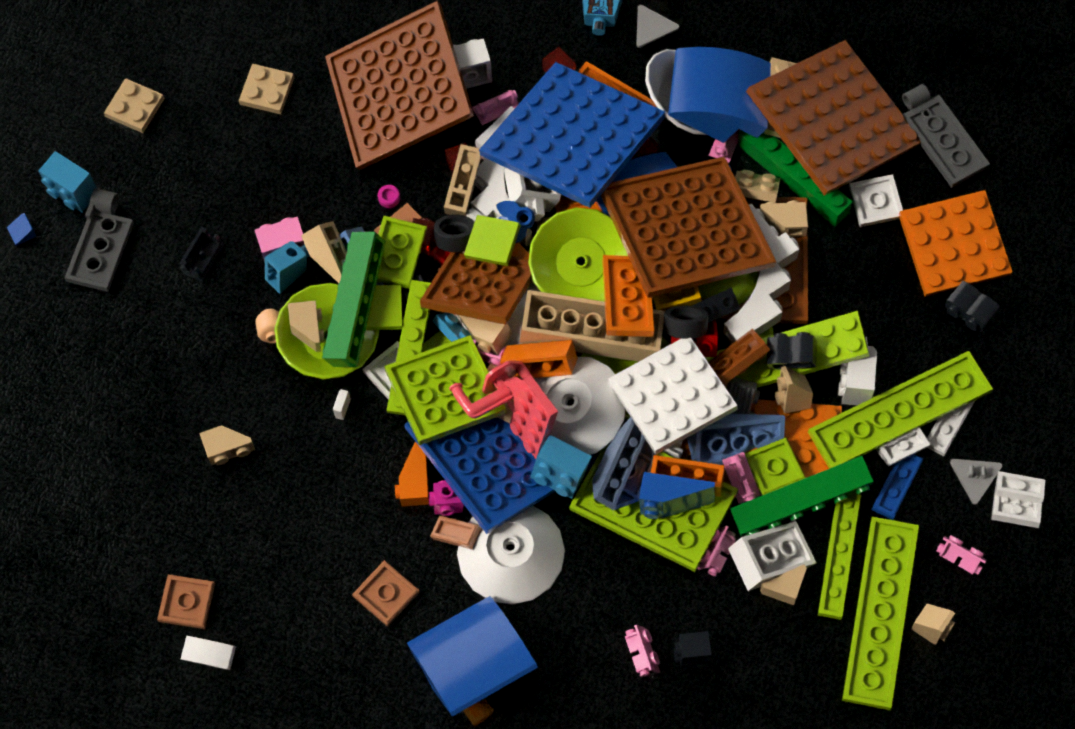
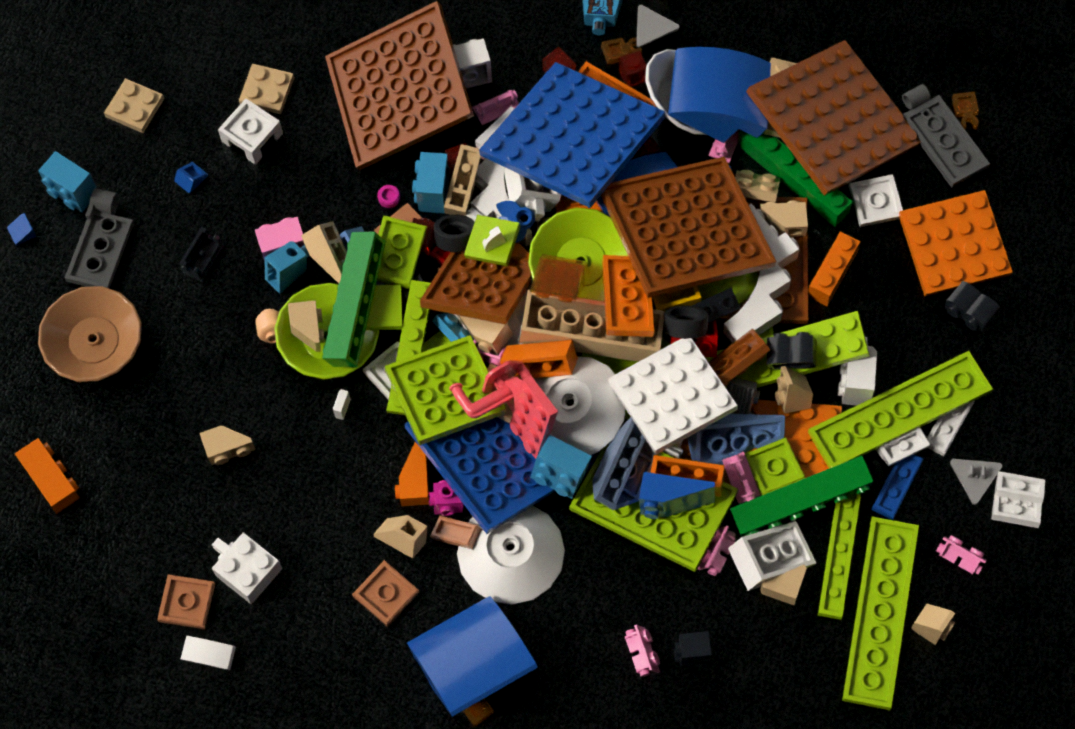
none -> orange brick [15,438,80,514]
none -> medium nougat dish [38,286,142,382]
none -> blue slope [175,162,208,193]
none -> white hinge [212,533,282,604]
none -> white panel [218,99,283,165]
none -> tan slope [374,515,427,558]
none -> dark azure brick [412,152,450,213]
none -> tile [482,227,506,252]
none -> clear orange slope [530,254,588,302]
none -> clear orange plate [601,38,642,64]
none -> clear red brick [619,50,646,87]
none -> orange brick [808,232,860,306]
none -> clear orange plate [952,92,979,129]

